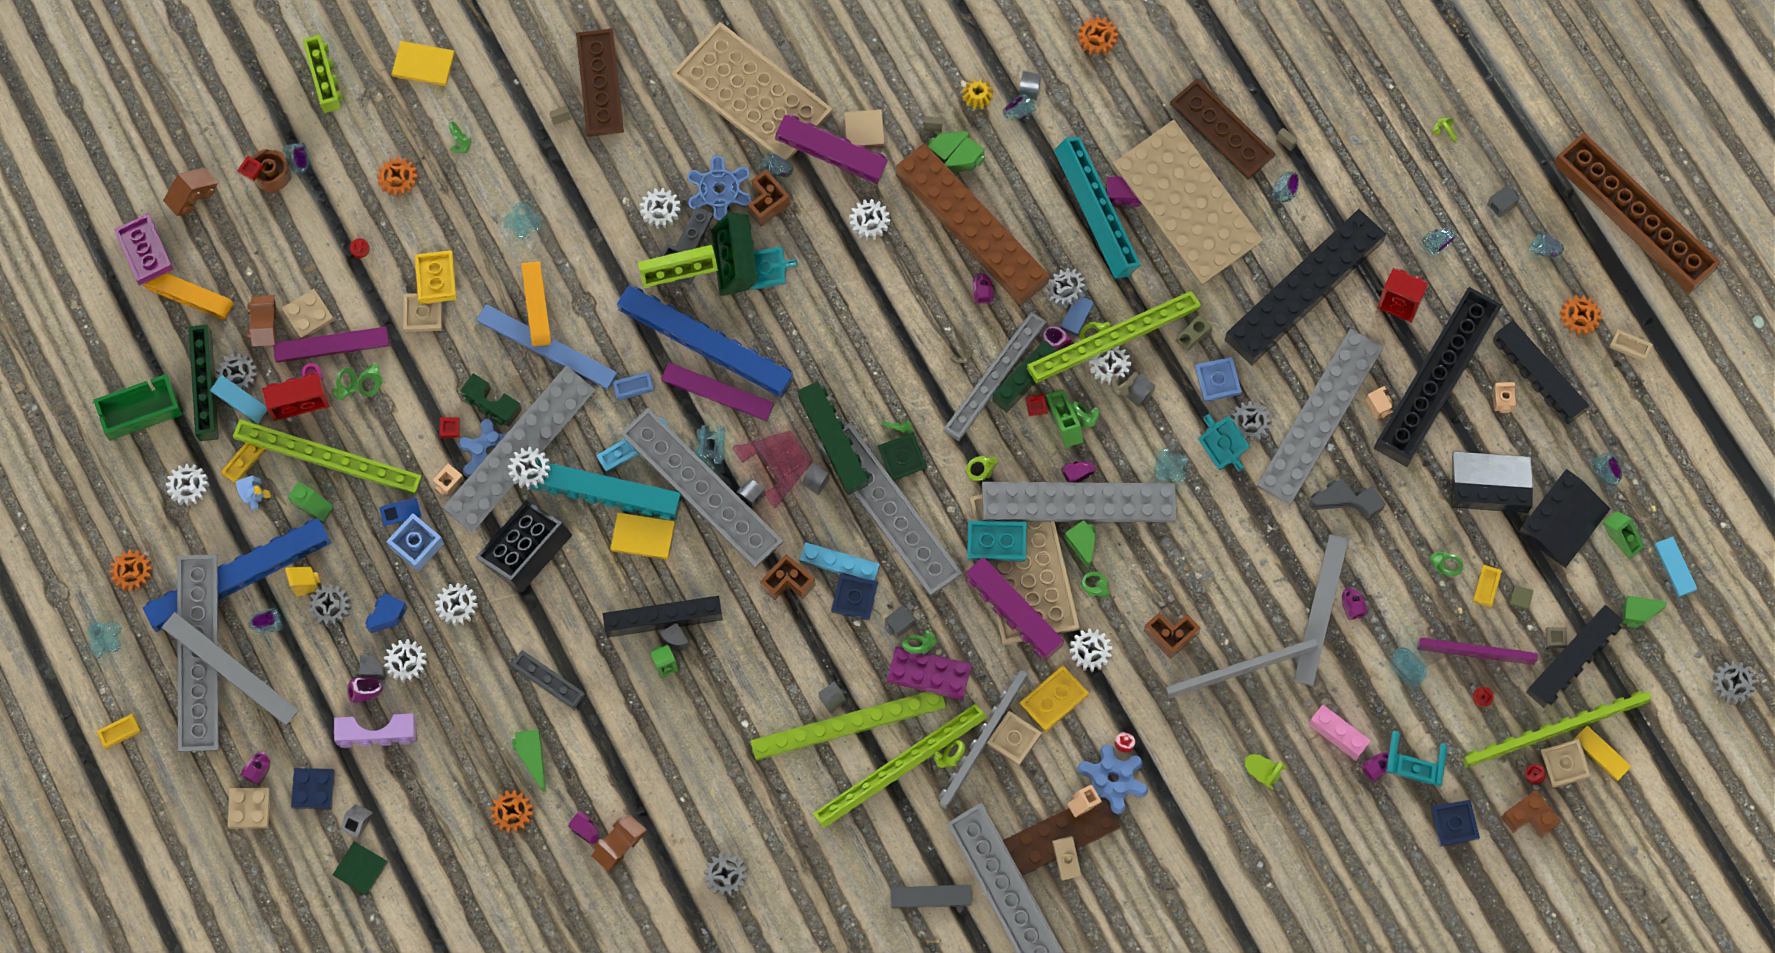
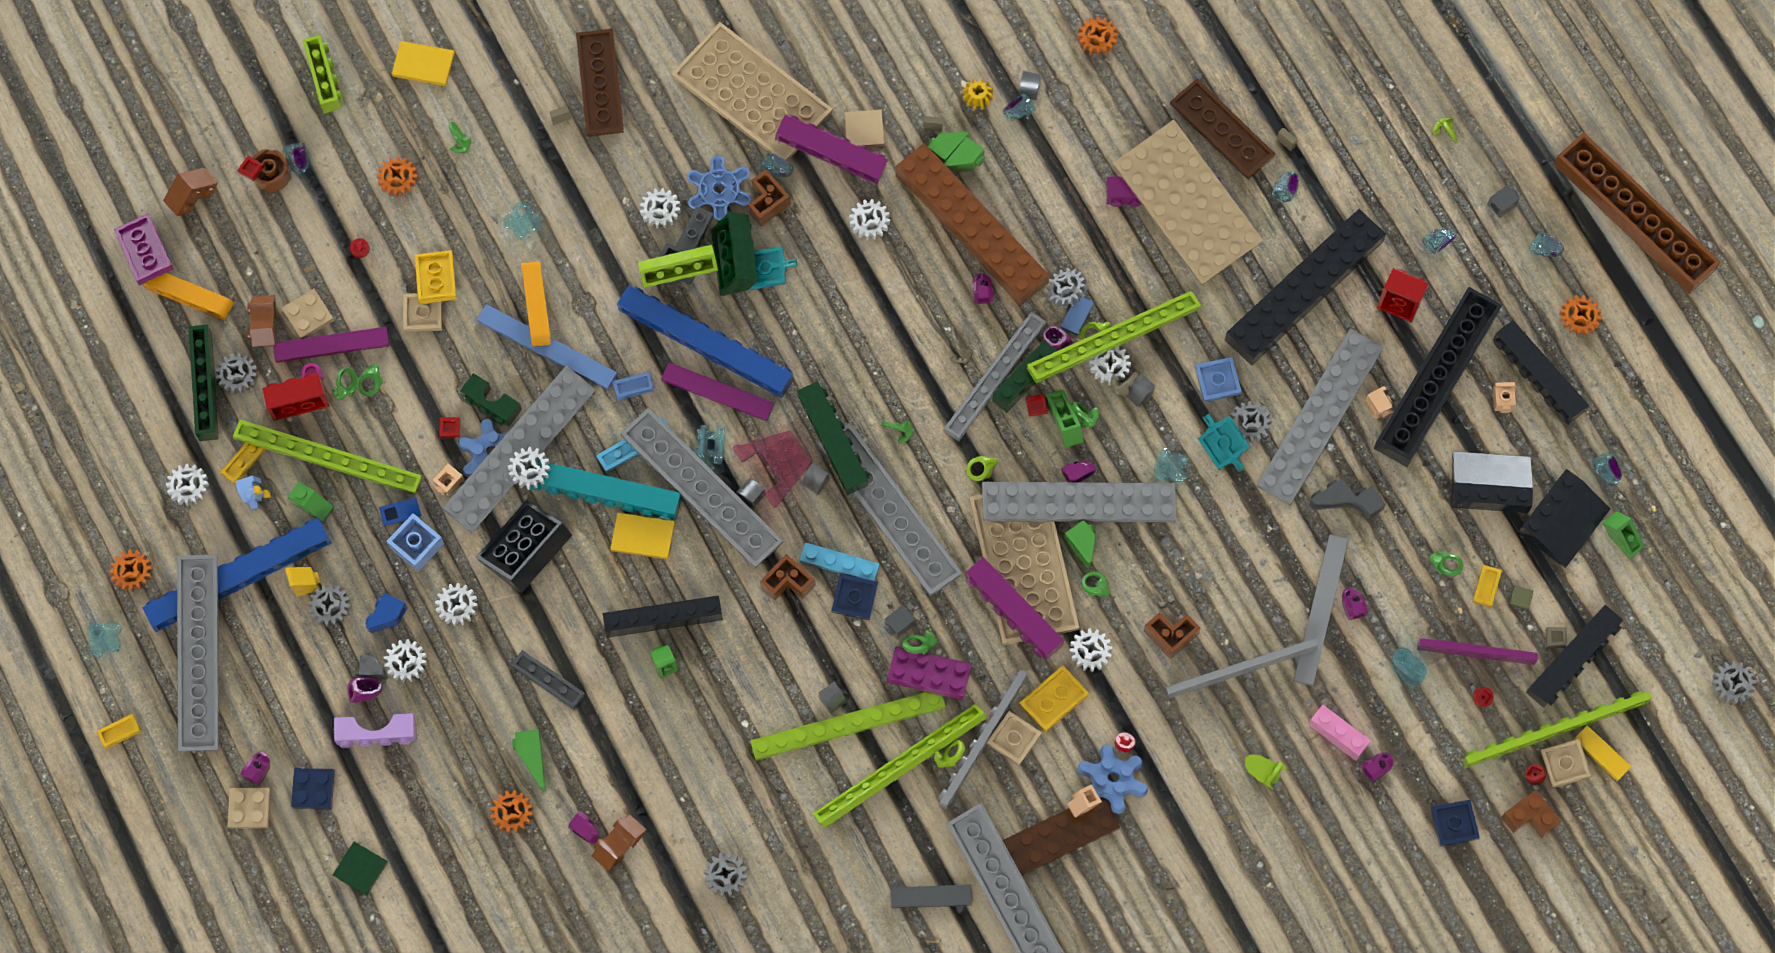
green piece [93,374,183,441] -> none
light grey tile [162,612,298,726] -> none
medium azure tile [210,375,267,424] -> none
rock [248,608,283,634] -> none
flat silver brick [340,804,373,838] -> none
flat silver brick [660,623,690,650] -> none
dark green tile [877,432,927,481] -> none
teal plate [967,521,1027,562] -> none
tan plate [1052,836,1081,881] -> none
teal brick [1054,136,1141,279] -> none
olive leg [1175,315,1212,352] -> none
teal plate [1386,731,1448,787] -> none
tan plate [1609,329,1653,363] -> none
bright green slope [1622,596,1667,628] -> none
medium azure tile [1654,537,1697,597] -> none

